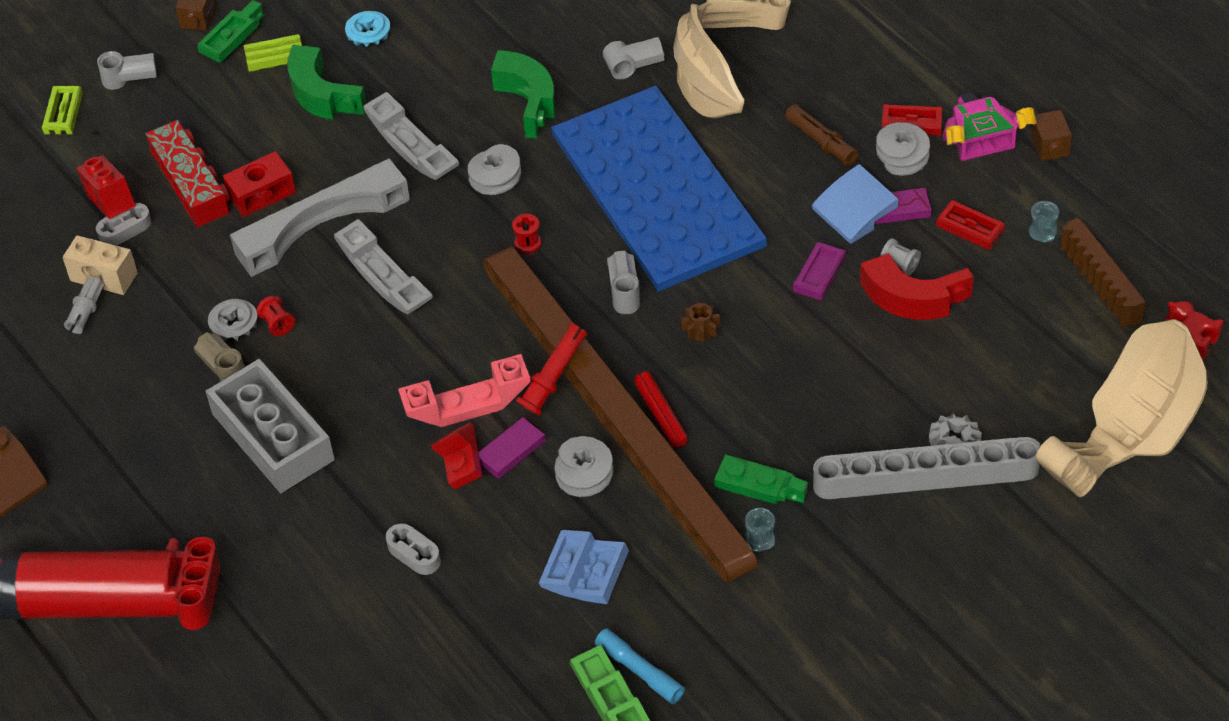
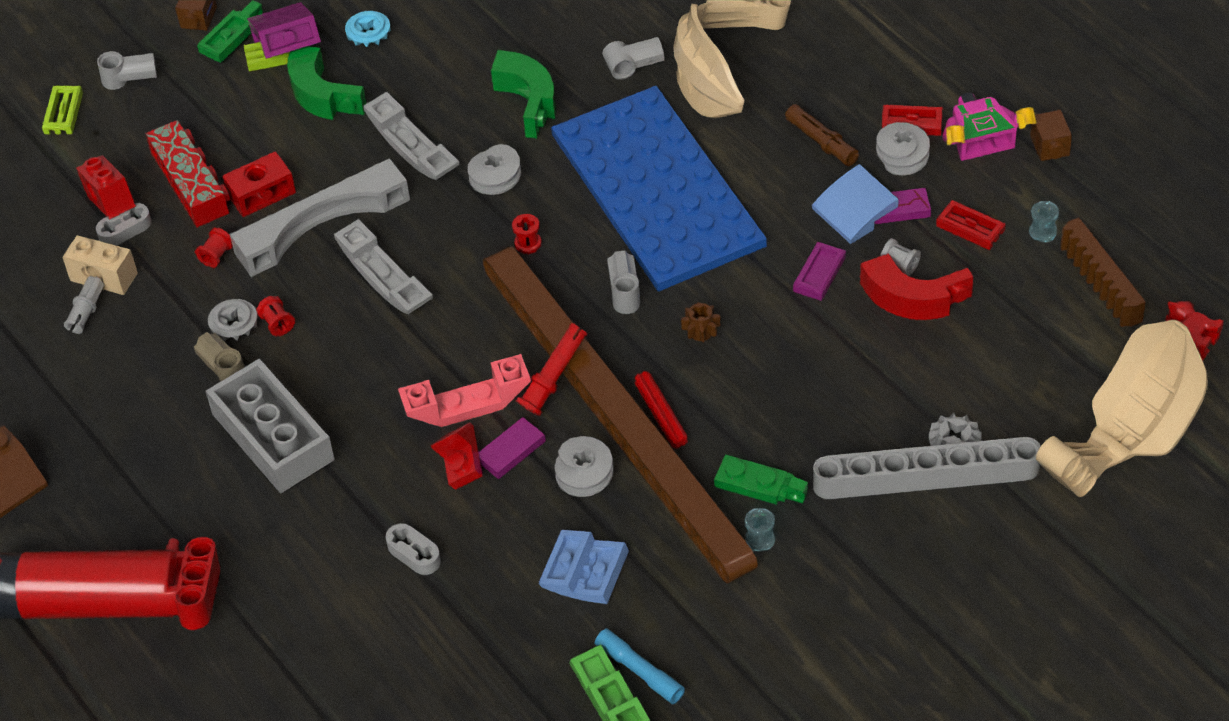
none -> red bush [195,228,233,268]
none -> magenta panel [247,2,321,59]

